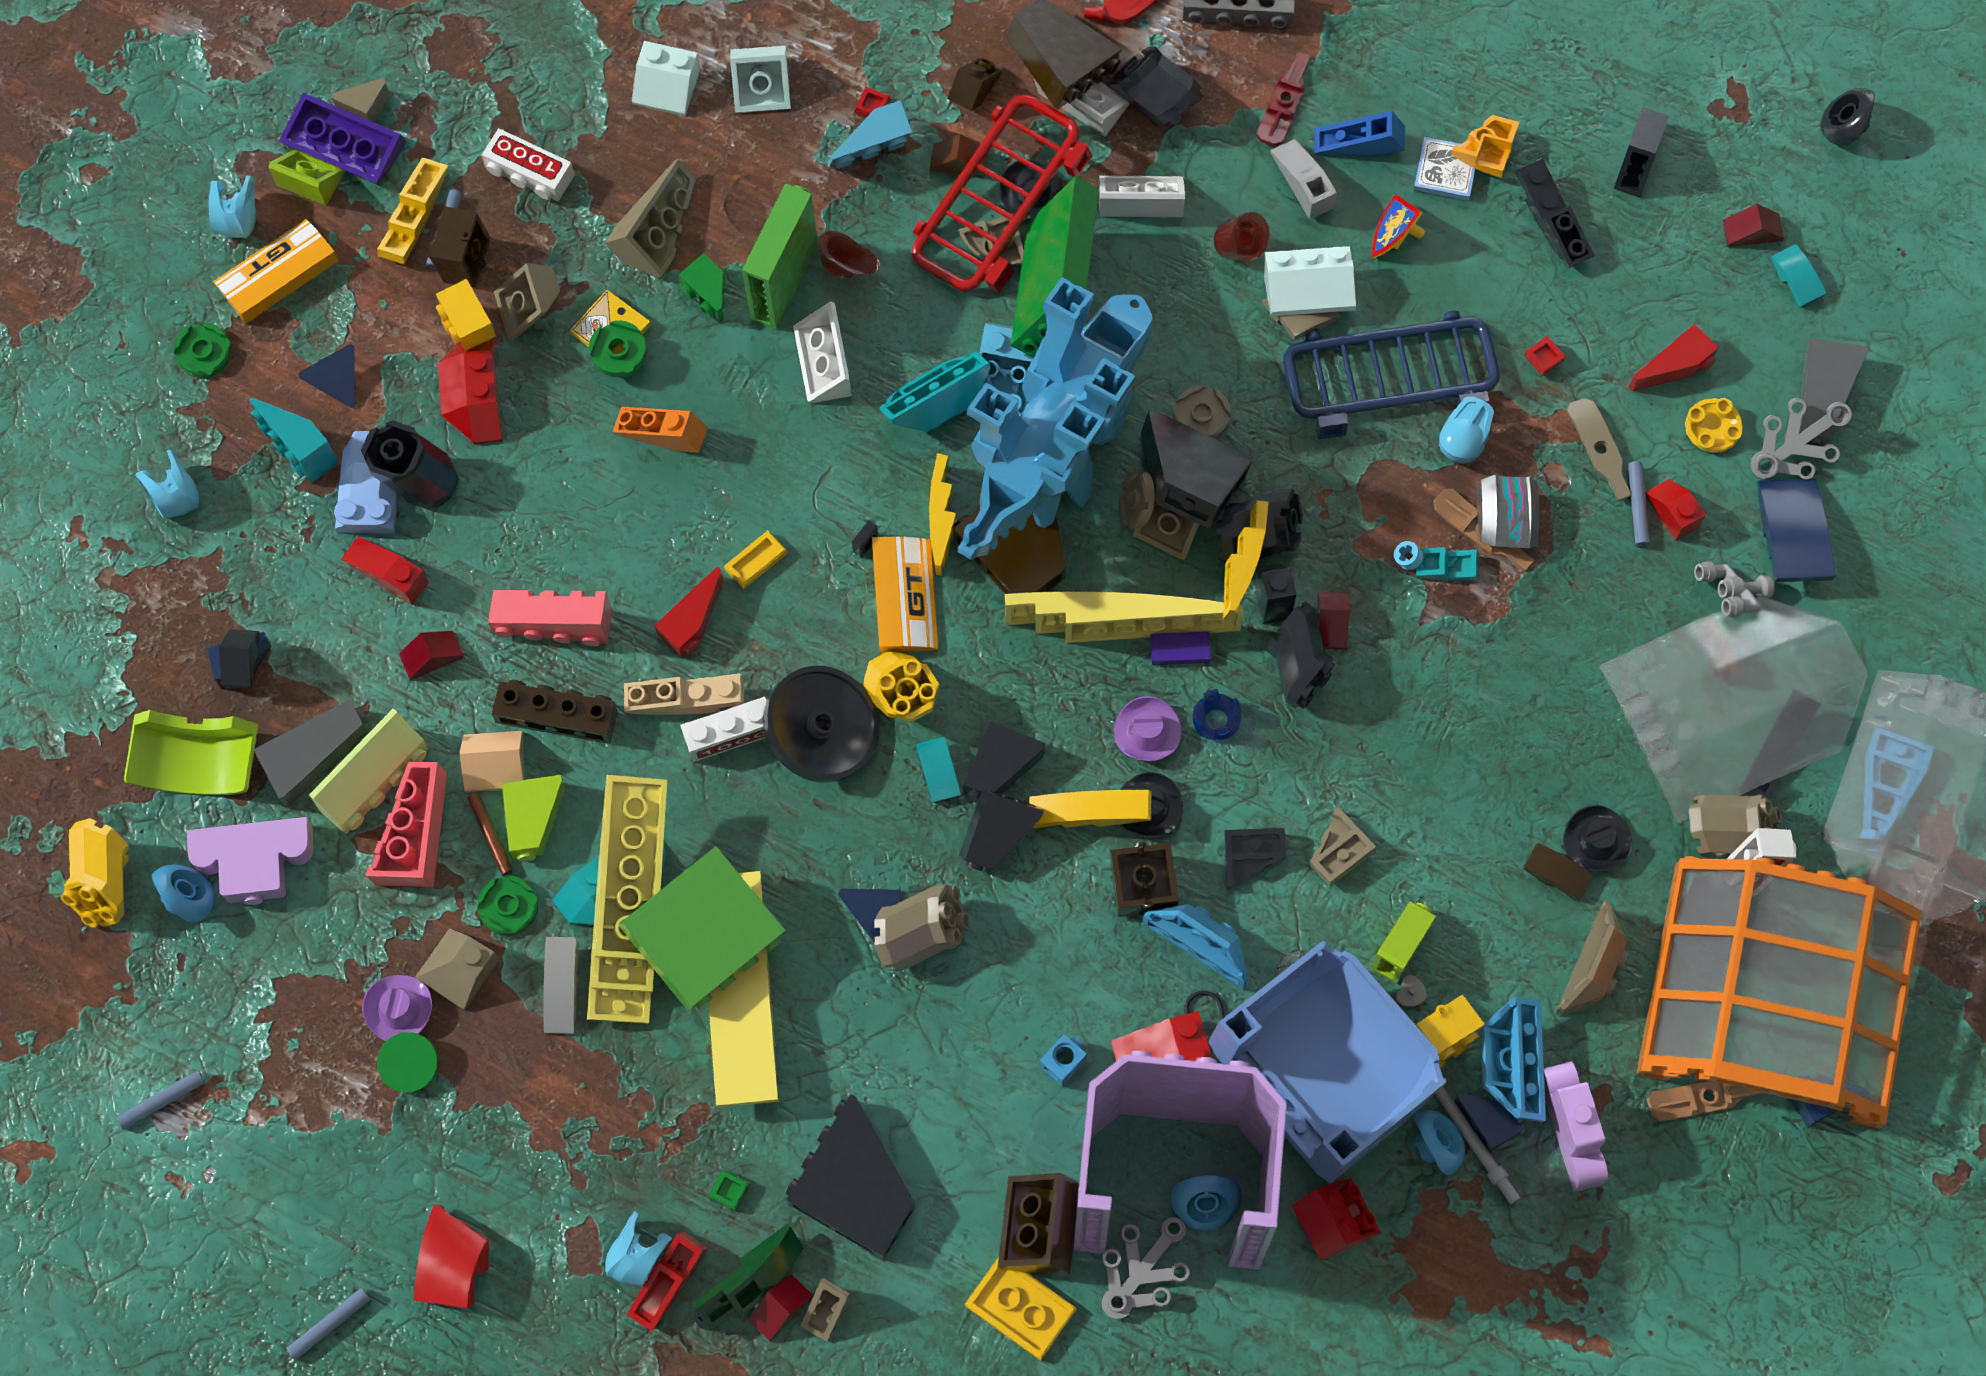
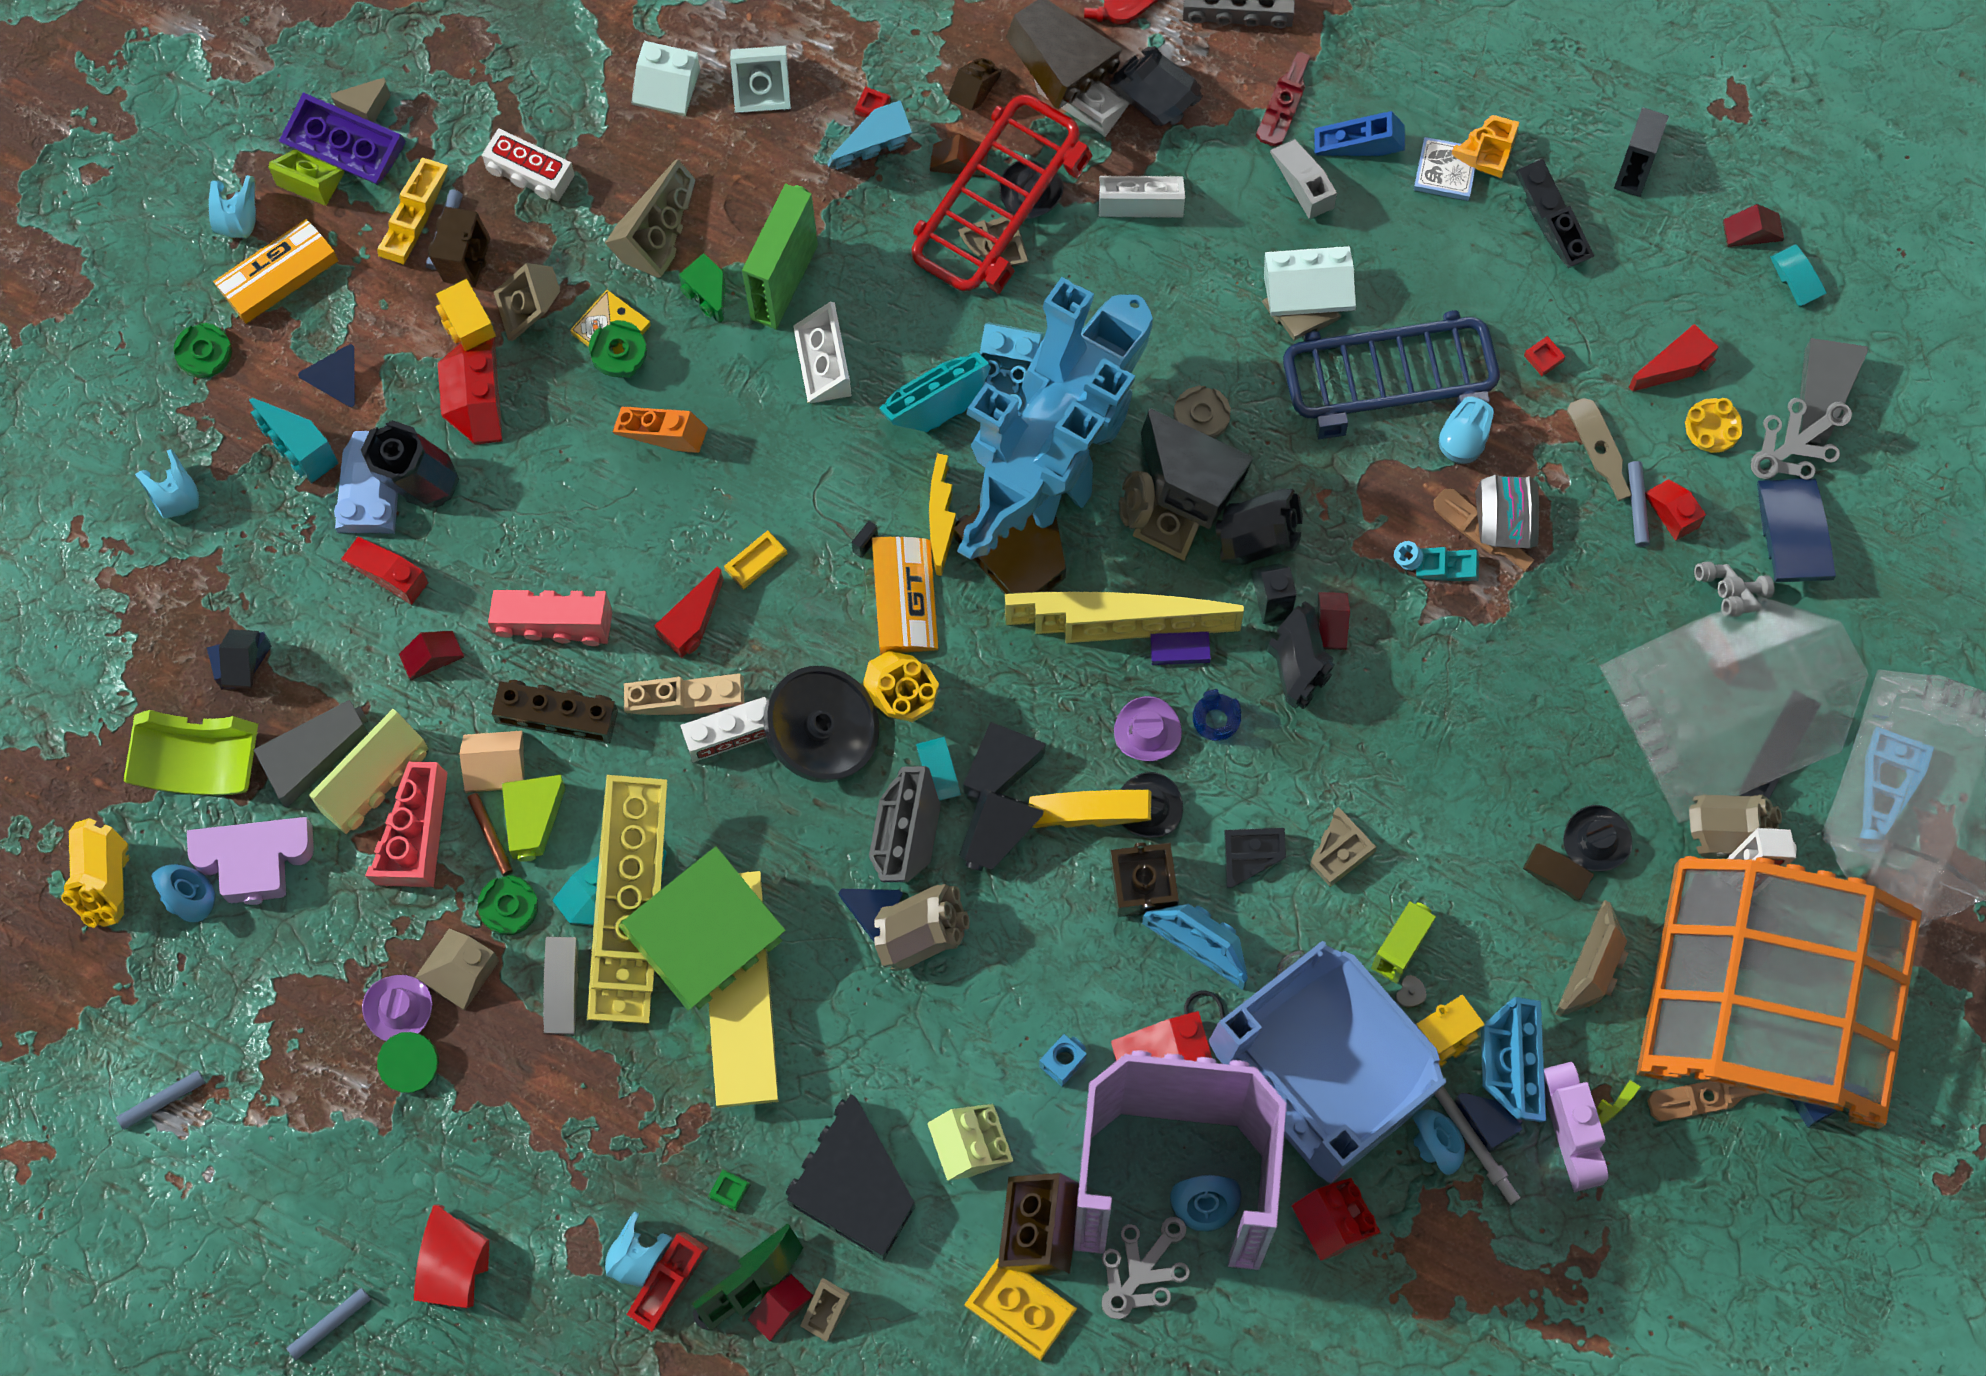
clear red piece [818,231,880,278] -> none
green brick [1010,176,1099,358] -> none
clear red hat [1213,212,1270,261] -> none
yellow slope [1223,500,1269,620] -> none
shield [1371,194,1425,259] -> none
black hat [1820,88,1875,146] -> none
none -> dark grey wedge [869,766,941,882]
none -> yellowish green slope [927,1104,1013,1181]
none -> lime slope [1596,1080,1641,1126]

